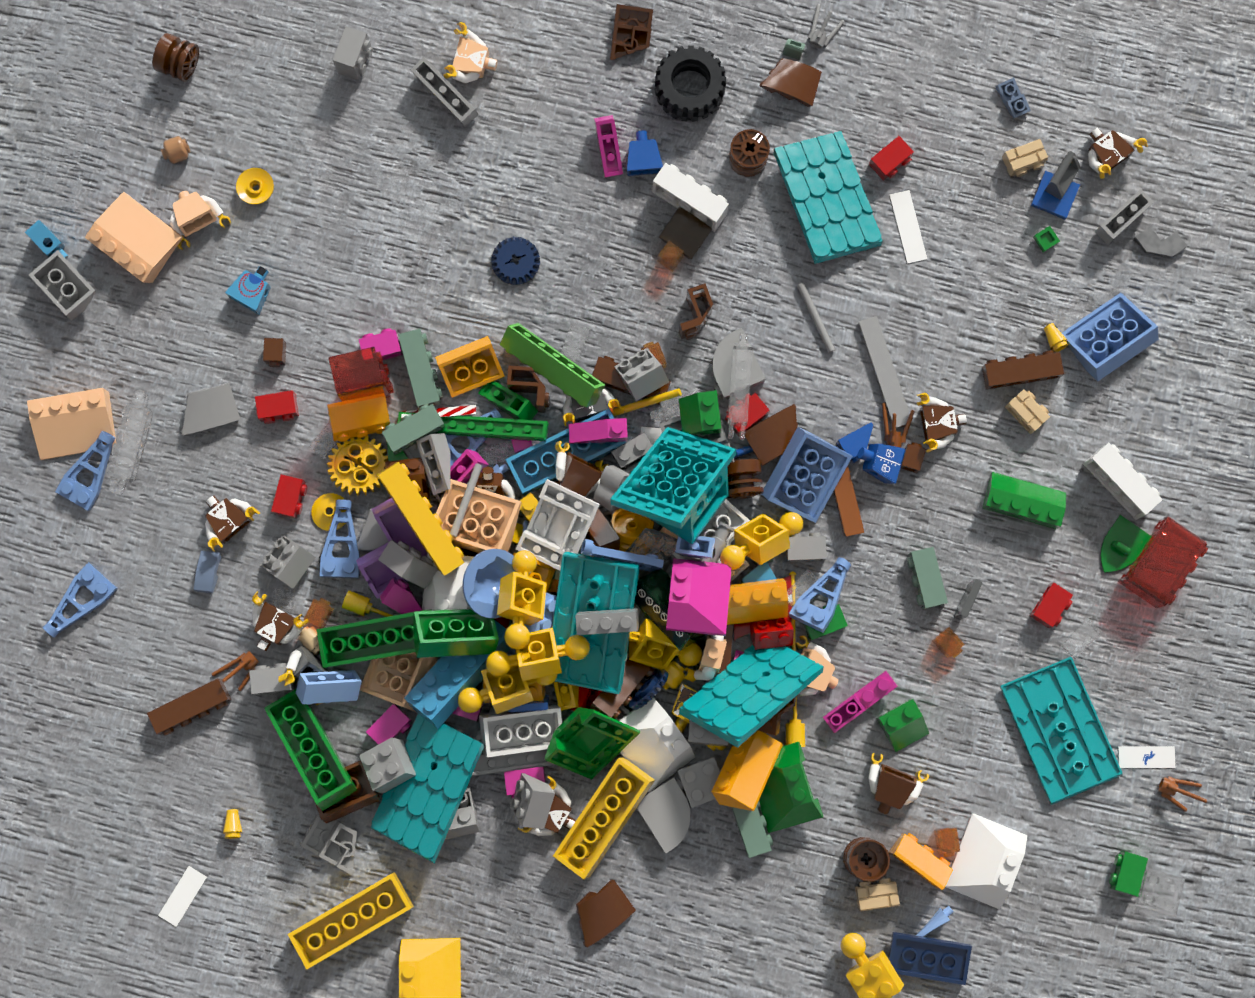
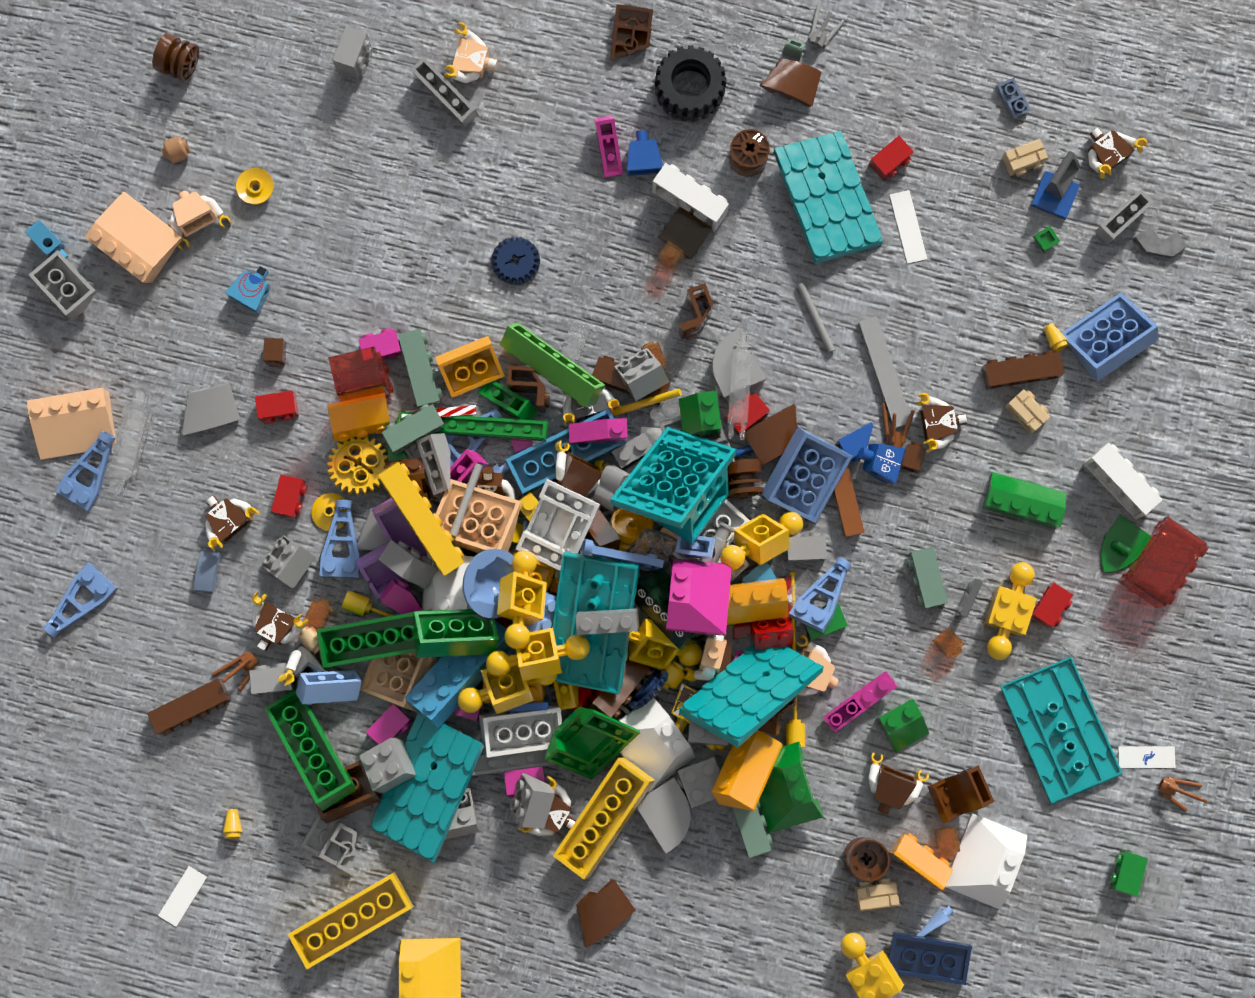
none -> reddish brown piece [927,765,994,823]
none -> yellow brick [984,562,1037,660]

